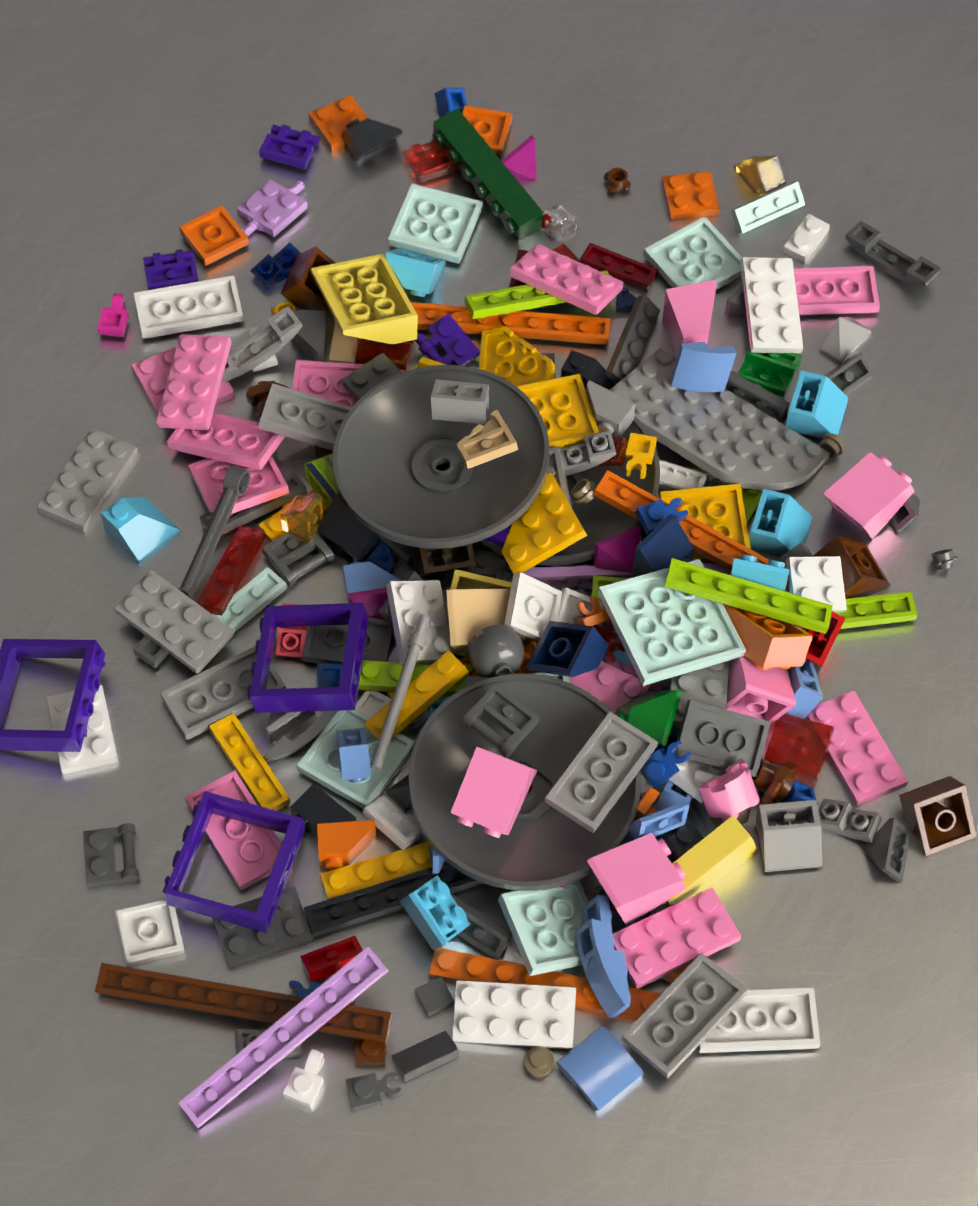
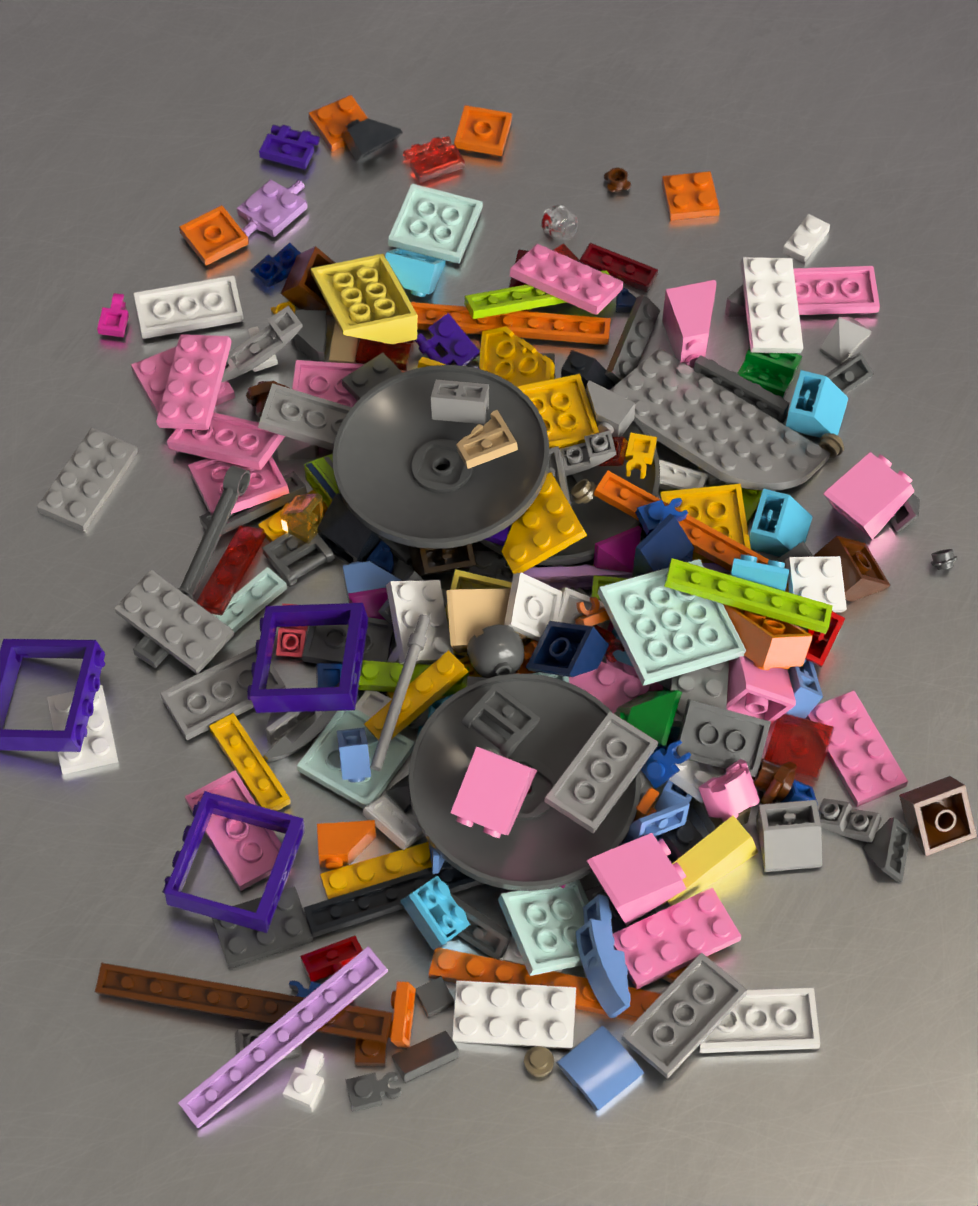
dark grey plate [83,823,139,888] -> none
medium azure slope [101,497,181,563] -> none
white tile [115,899,185,967] -> none
dark purple plate [143,249,199,290] -> none
black slope [290,784,356,837] -> none
dark green brick [432,108,544,241] -> none
blue slope [434,88,467,116] -> none
magenta slope [502,135,537,181] -> none
light aqua plate [643,216,742,290] -> none
medium blue slope [669,341,736,392] -> none
light aqua plate [731,181,805,233] -> none
clear yellow slope [733,156,787,194] -> none
lime plate [835,591,918,629] -> none
dark grey slope [845,221,942,286] -> none
none -> orange plate [388,981,416,1048]

